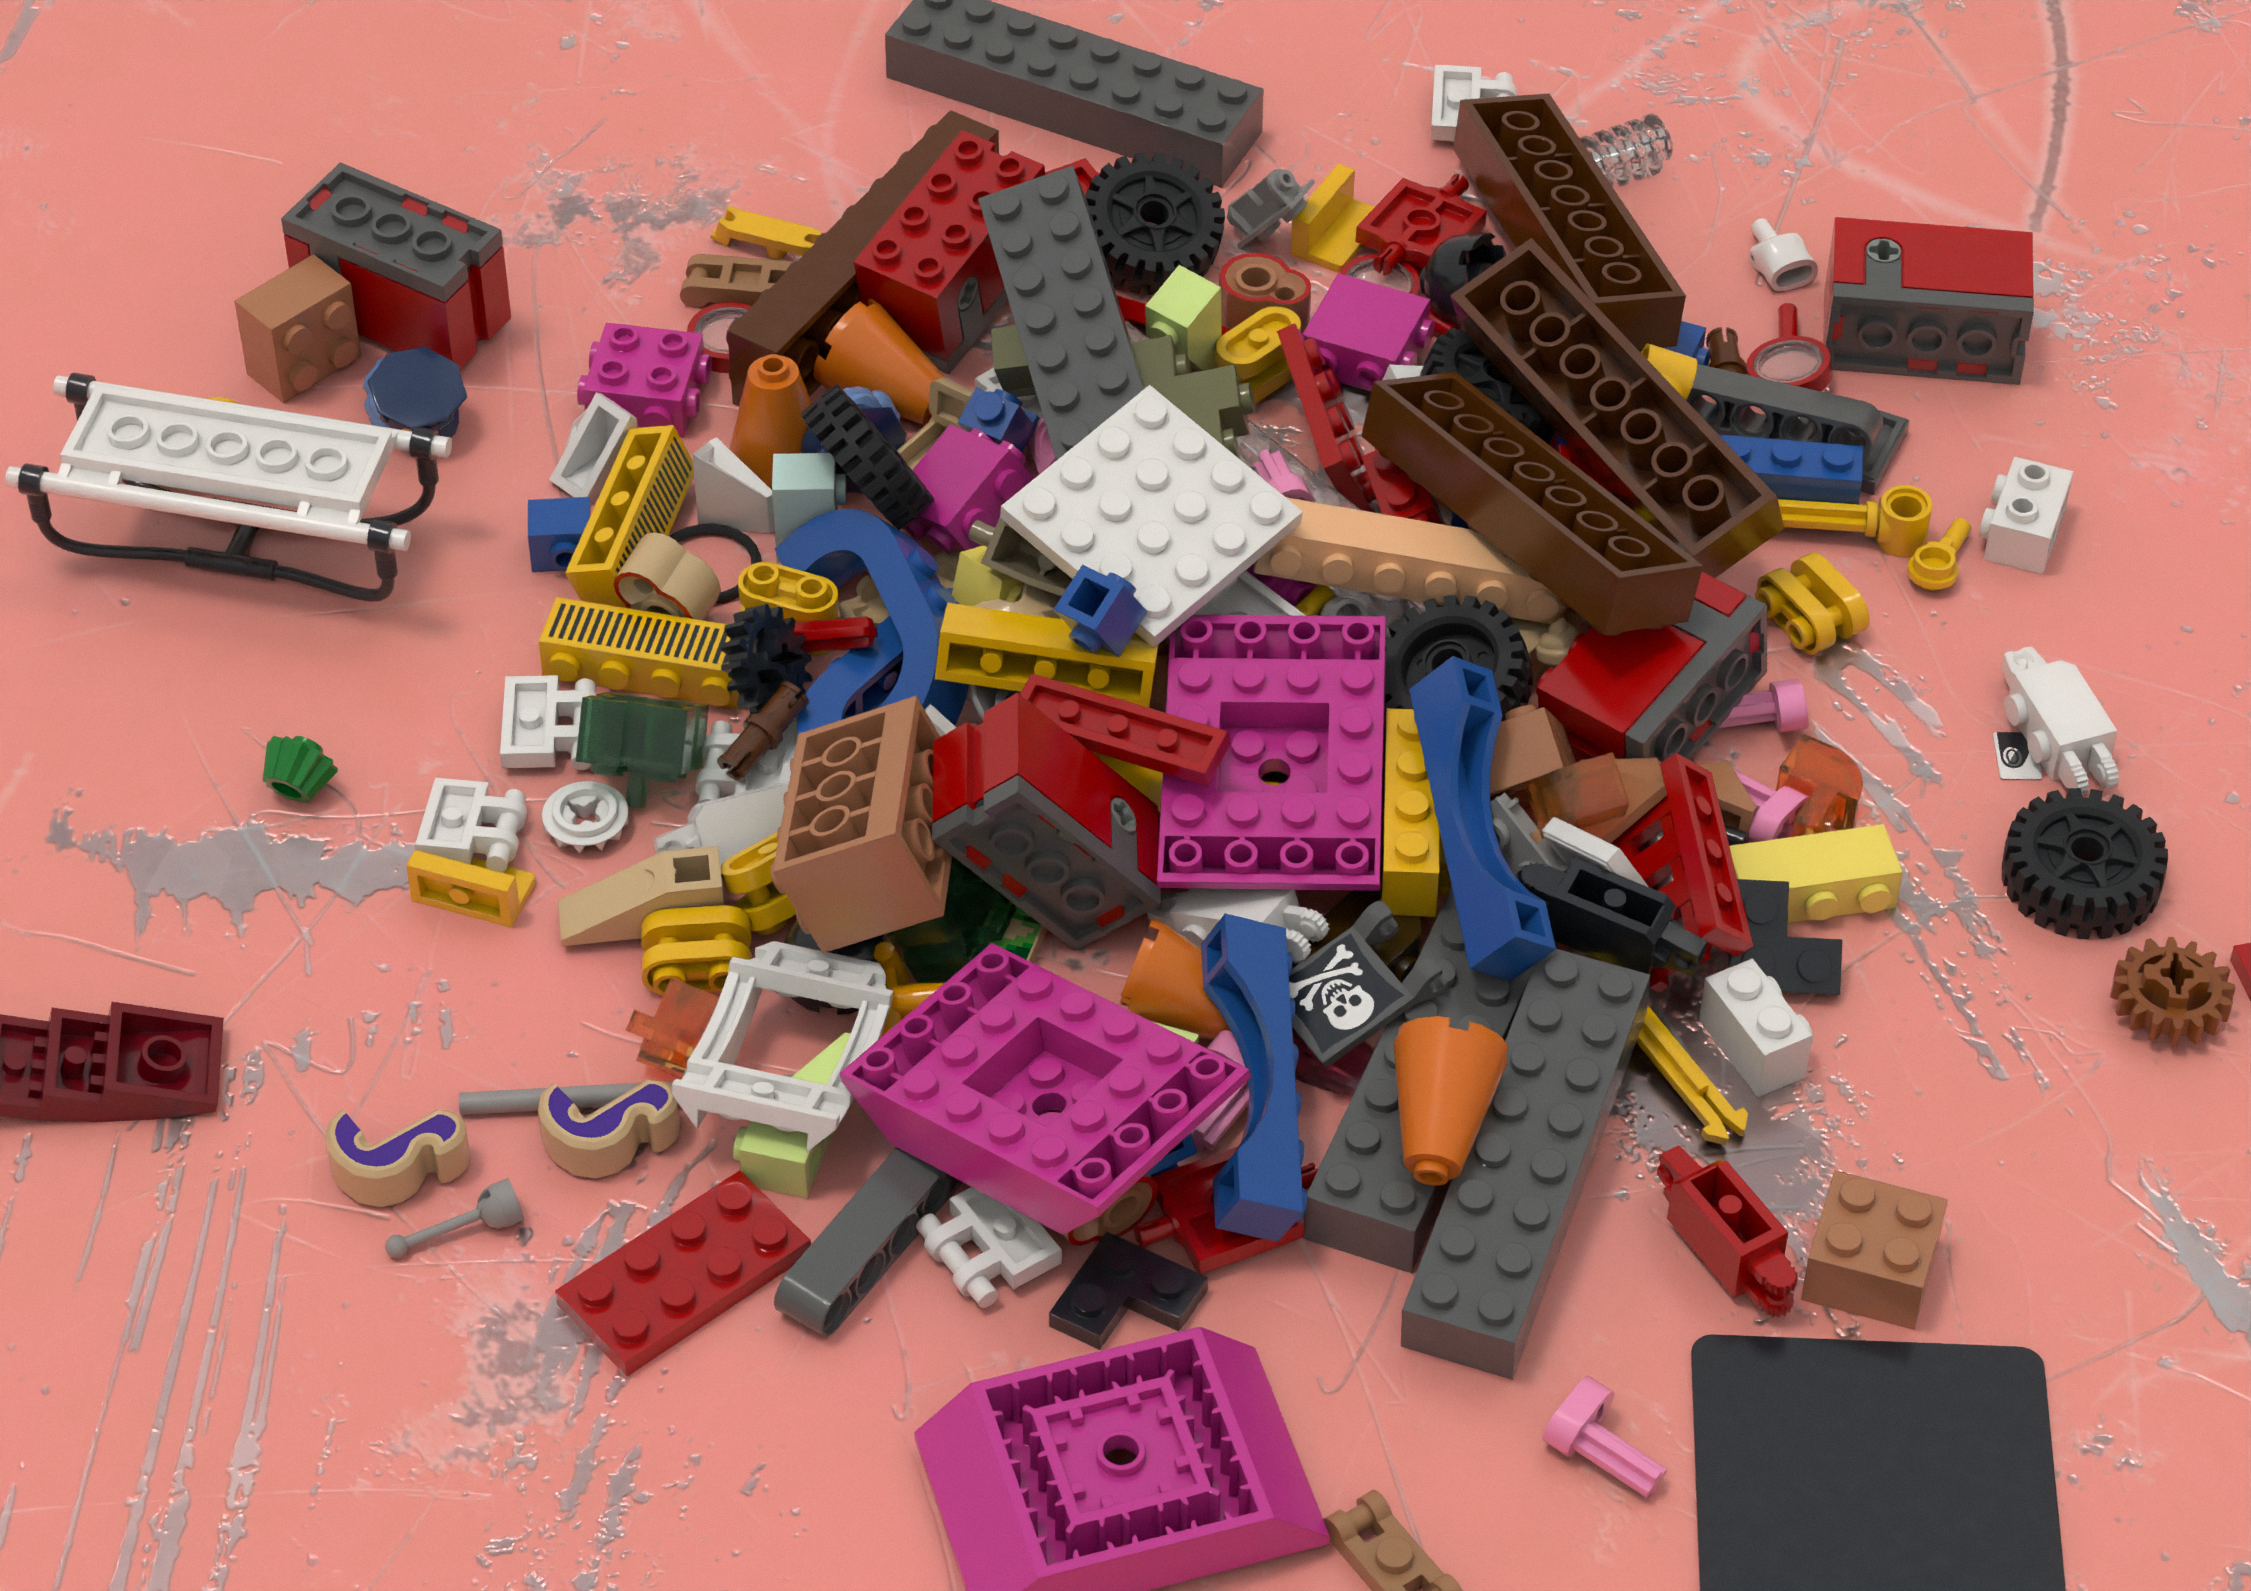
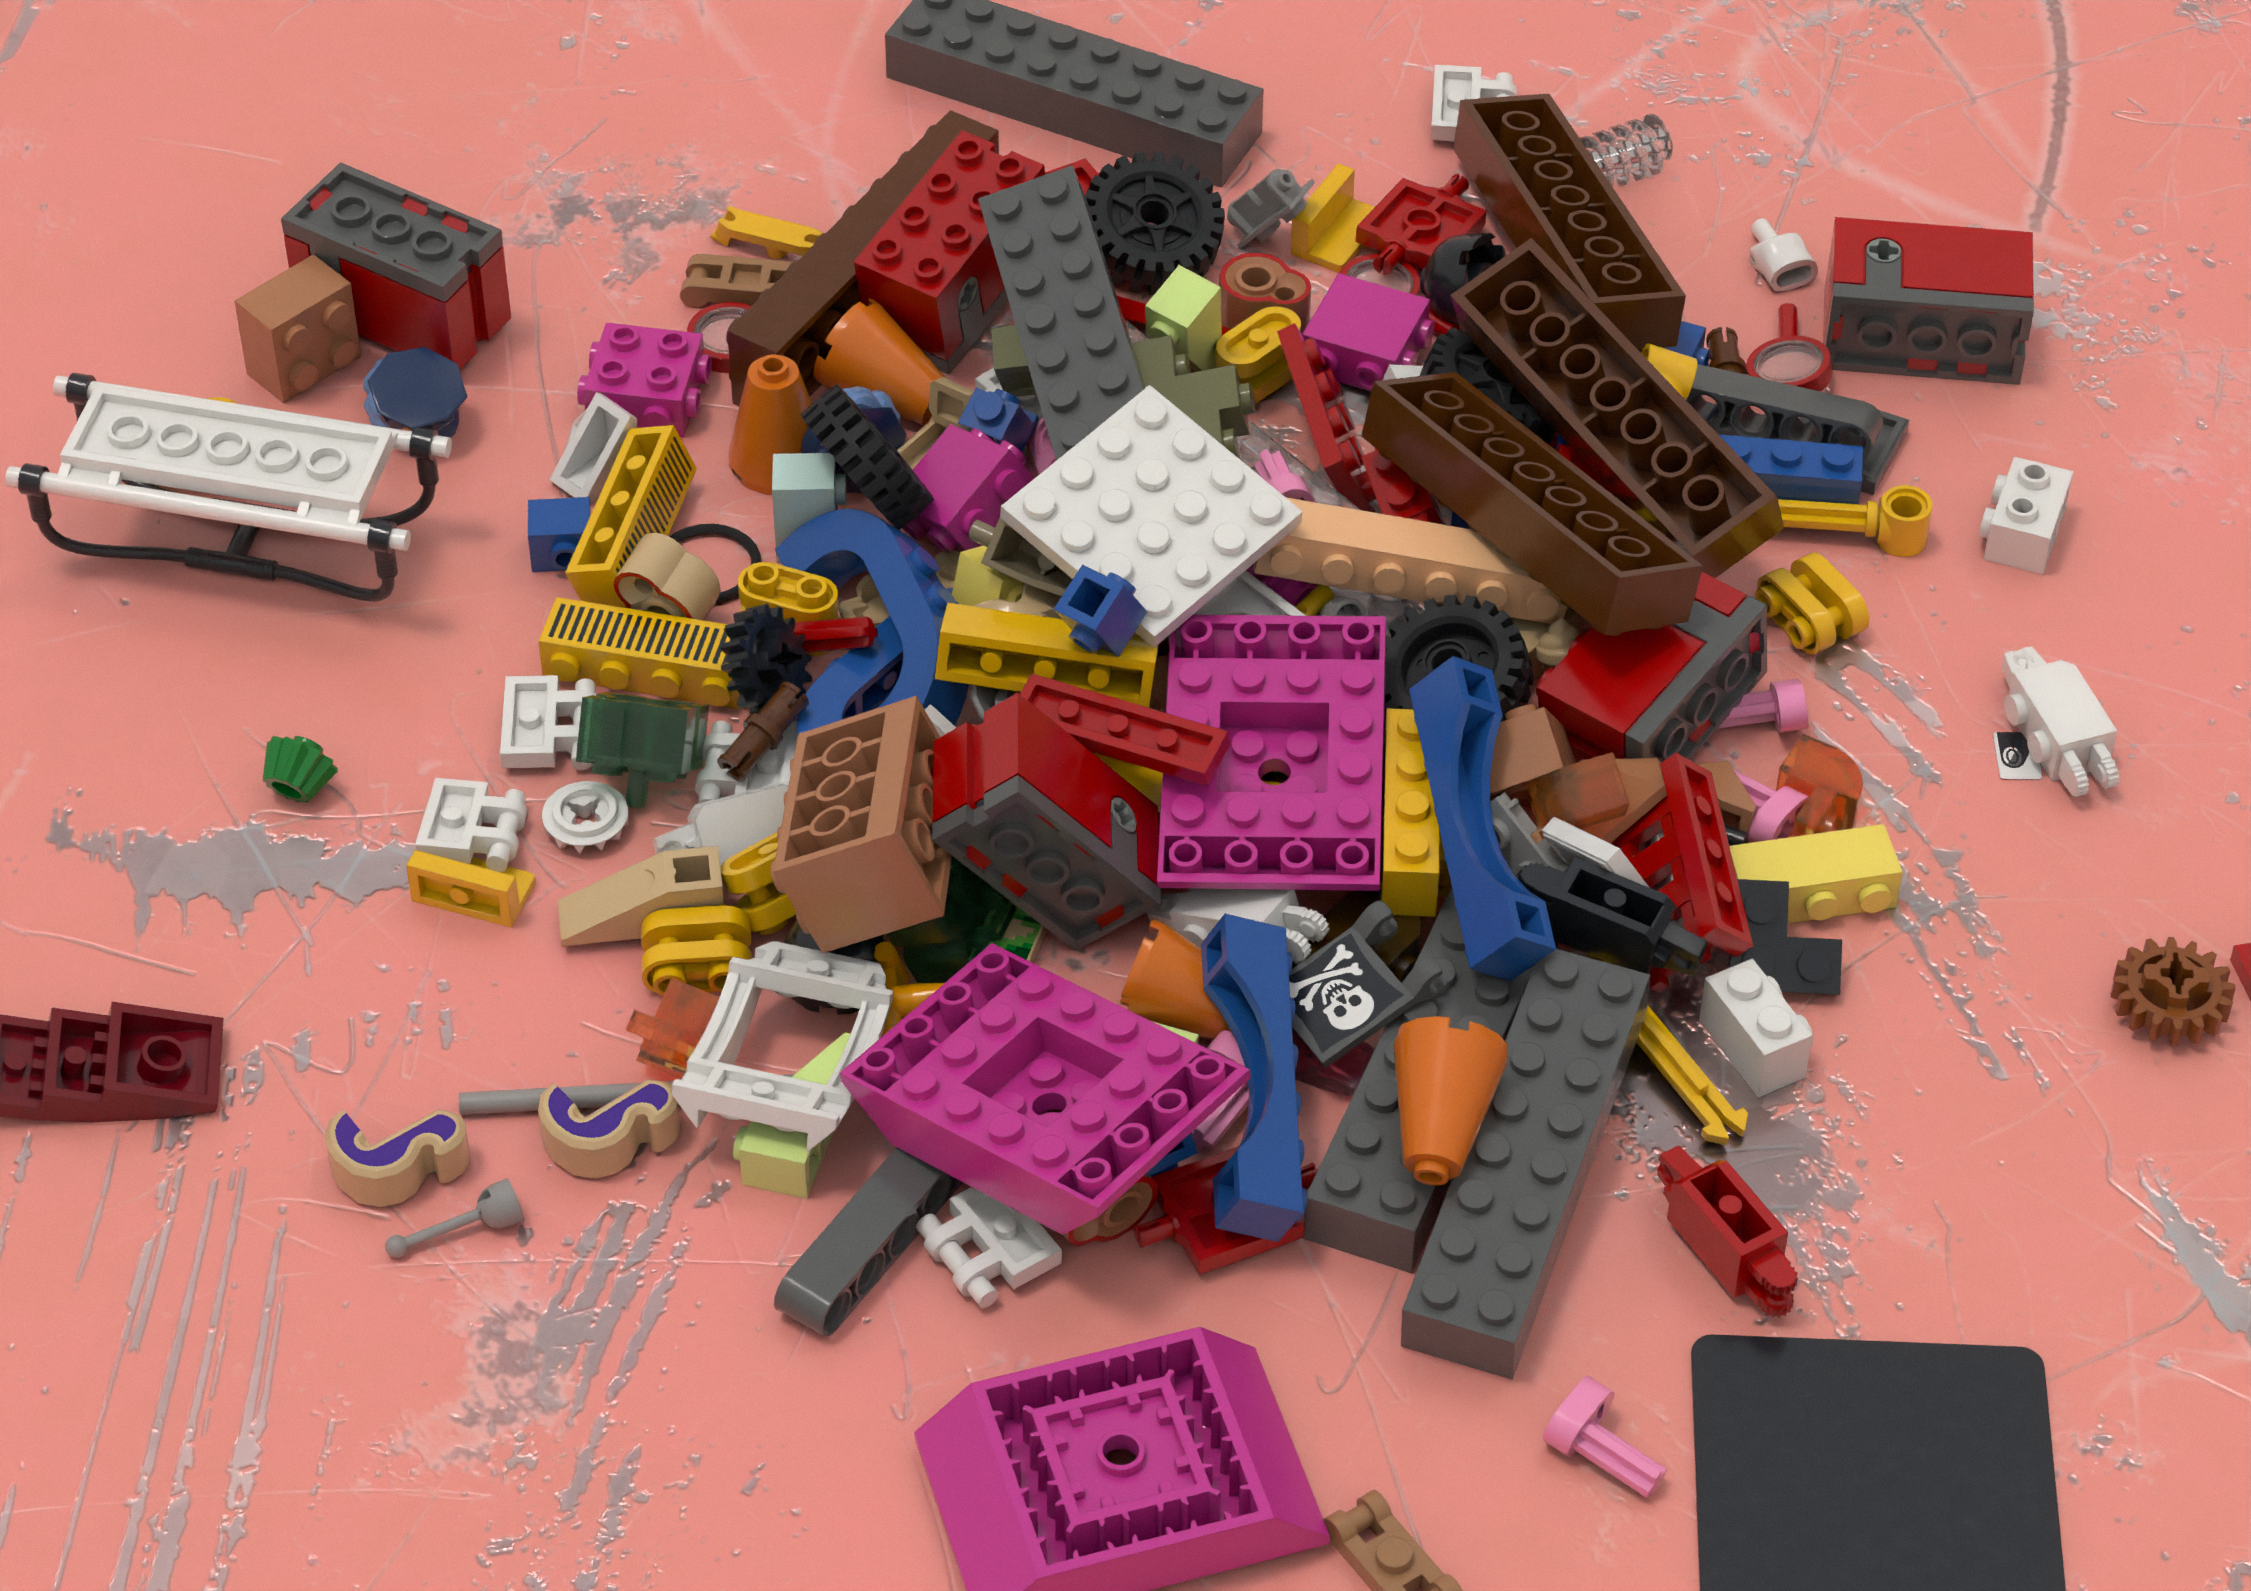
red plate [555,1170,811,1377] -> none
white slope [692,437,775,534] -> none
black plate [1049,1231,1208,1350] -> none
nougat brick [1801,1170,1948,1330] -> none
yellow plate [1907,518,1971,591] -> none
black wheel [2001,788,2168,940] -> none

